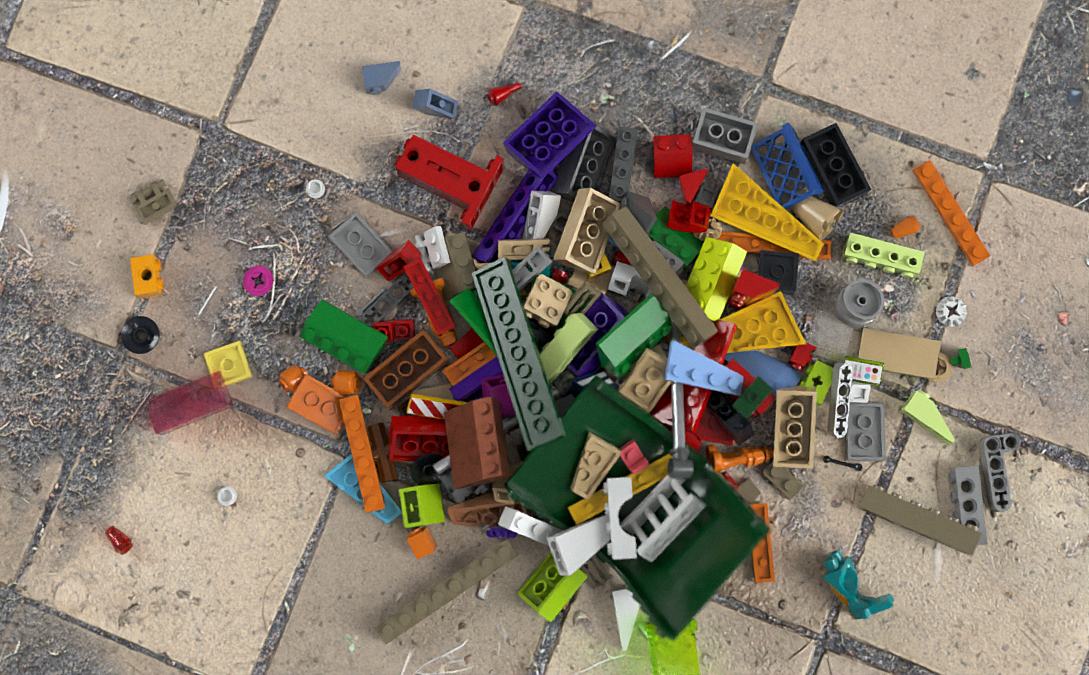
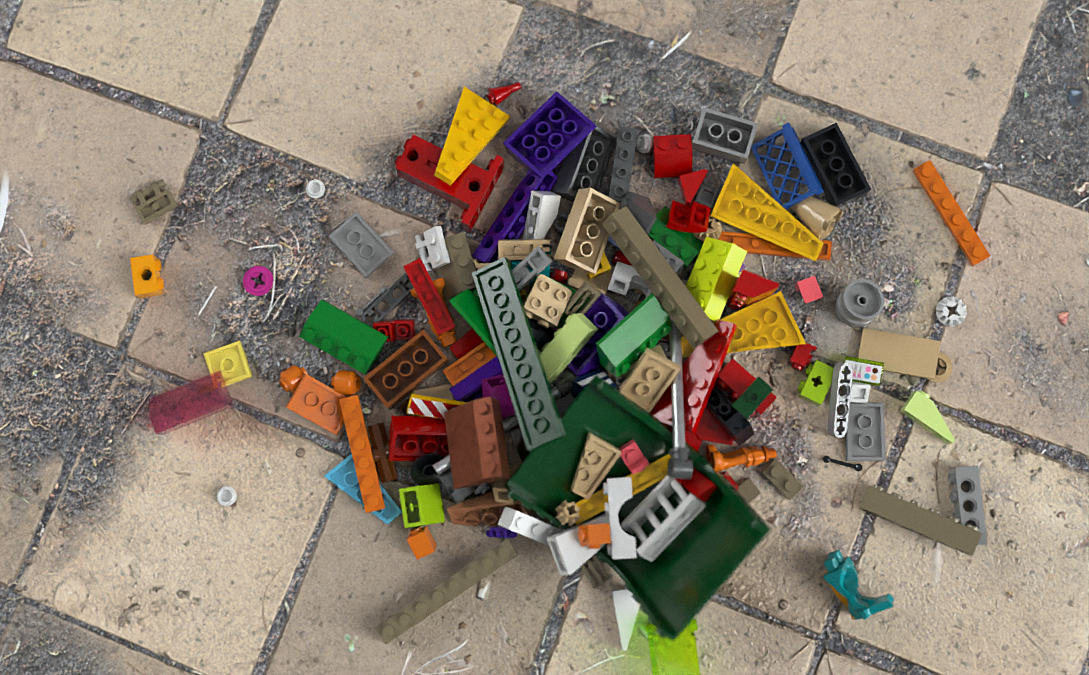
clear red cone [105,526,133,555] -> none
black dish [121,316,160,354] -> none
sand blue slope [362,61,402,95] -> none
red slope [376,240,421,282] -> none
sand blue slope [412,89,458,119] -> none
lime slope [517,551,588,622] -> none
light blue wing [664,340,744,396] -> none
medium blue wedge [724,350,803,403] -> none
orange plate [750,503,775,583] -> none
black panel [757,250,799,295] -> none
tan slope [773,386,817,469] -> none
yellowish green brick [841,233,925,279] -> none
orange cone [890,215,921,239] -> none
green tile [950,348,972,369] -> none
light grey beam [979,433,1021,512] -> none
none -> yellow wing [434,86,510,185]
none -> tan gear [555,500,580,526]
none -> orange brick [578,523,611,549]
none -> white plate [636,134,653,153]
none -> red slope [675,467,717,502]
none -> coral panel [794,276,823,304]

